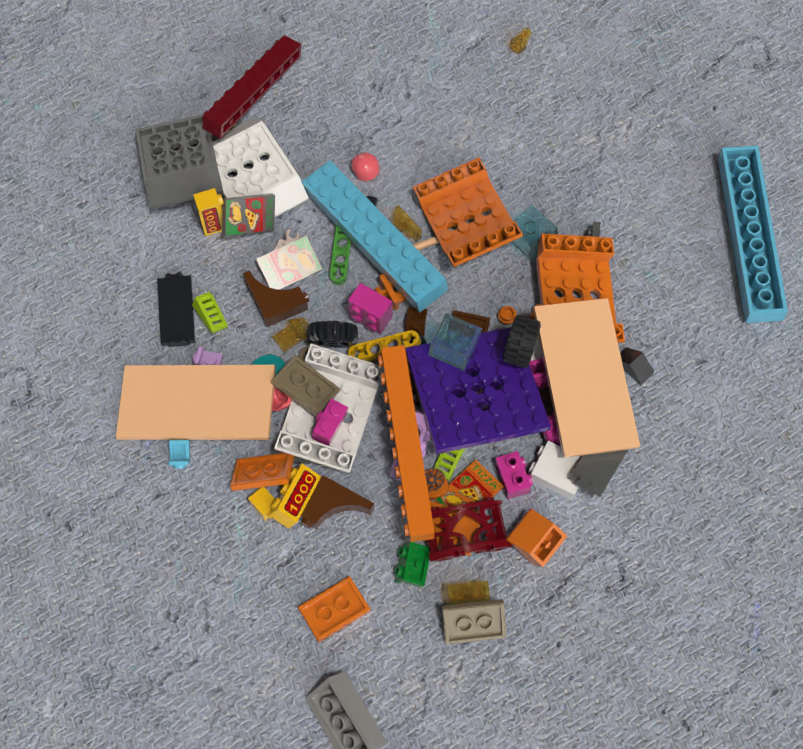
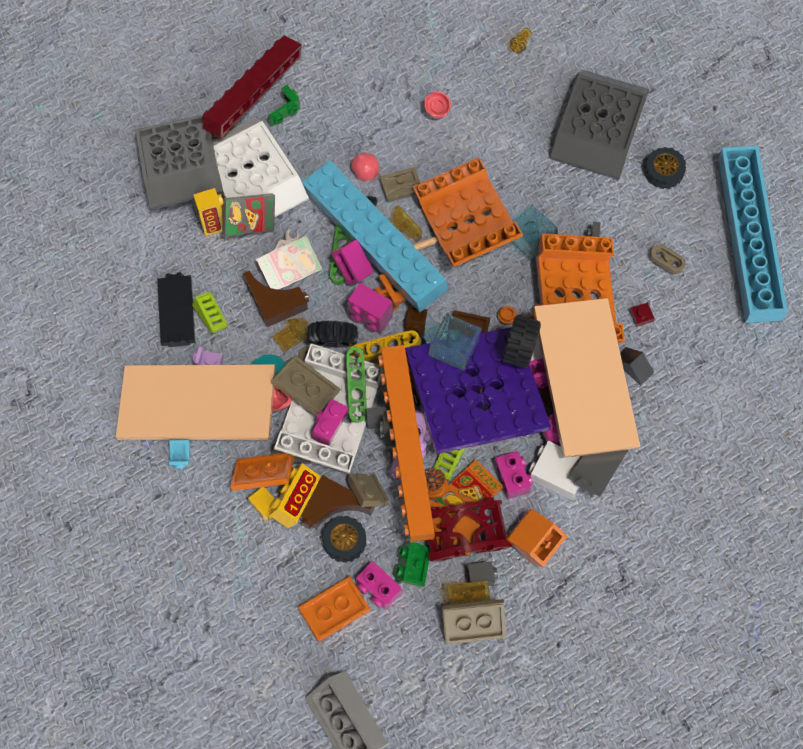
none -> green bracket [268,85,300,127]
none -> black wheel [322,516,367,563]
none -> dark pink brick [331,239,374,286]
none -> bright green beam [346,347,367,423]
none -> dark tan plate [347,474,389,507]
none -> dark pink brick [356,561,402,610]
none -> dark grey bracket [367,406,393,446]
none -> dark tan plate [380,167,420,202]
none -> coral hair [424,92,451,119]
none -> dark grey brick [467,561,498,589]
none -> dark grey slope [550,70,650,179]
none -> dark red plate [629,302,655,327]
none -> black wheel [644,147,686,189]
none -> dark tan plate [650,244,686,274]

